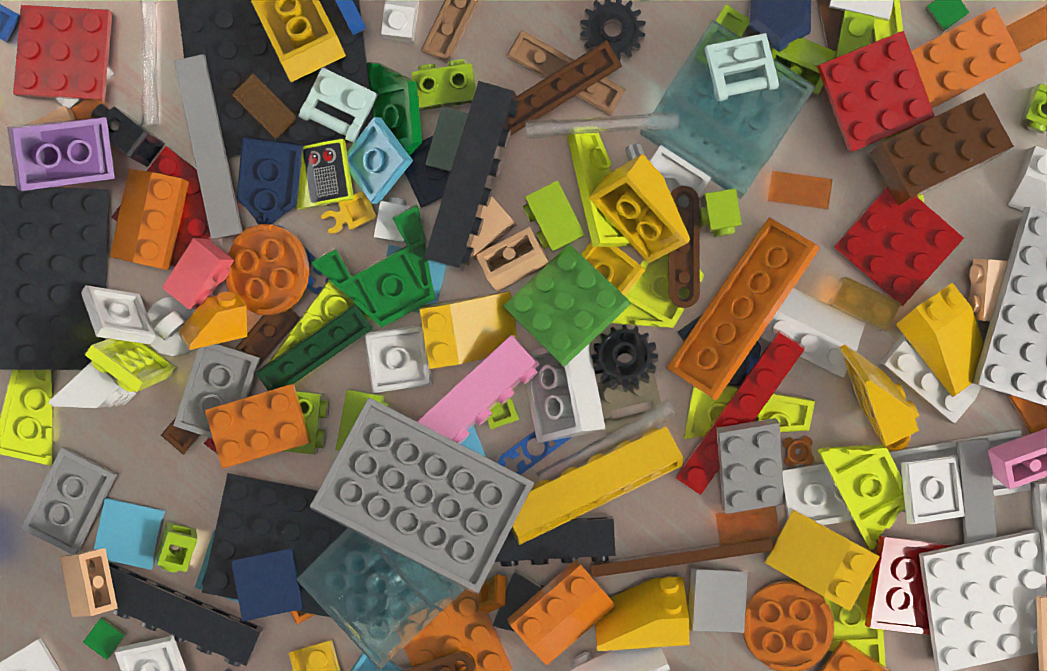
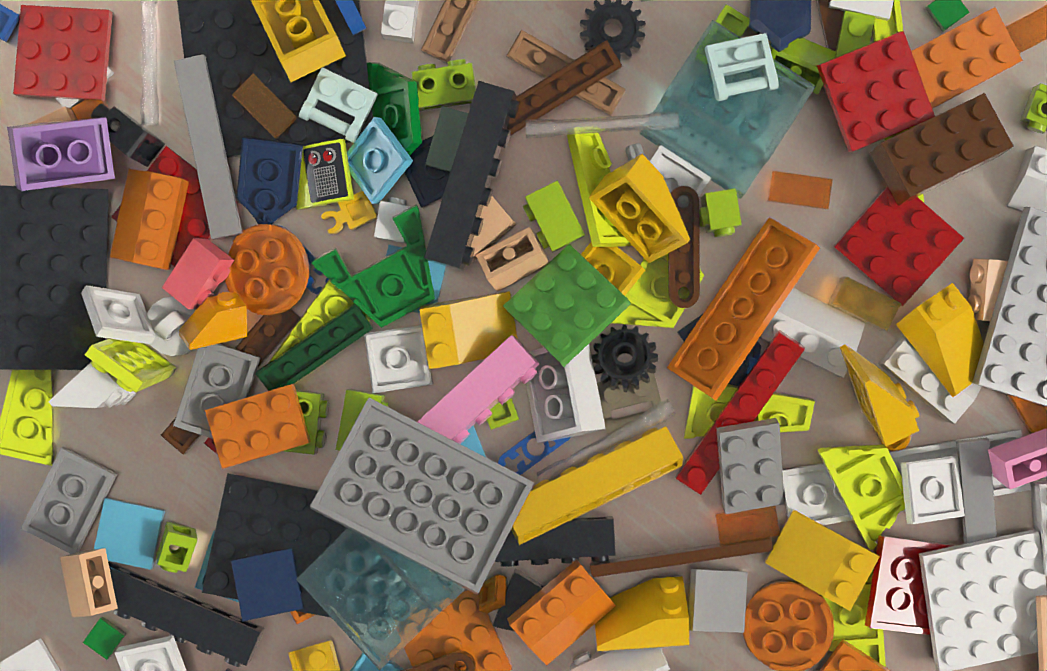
orange plate [783,436,814,467] -> none

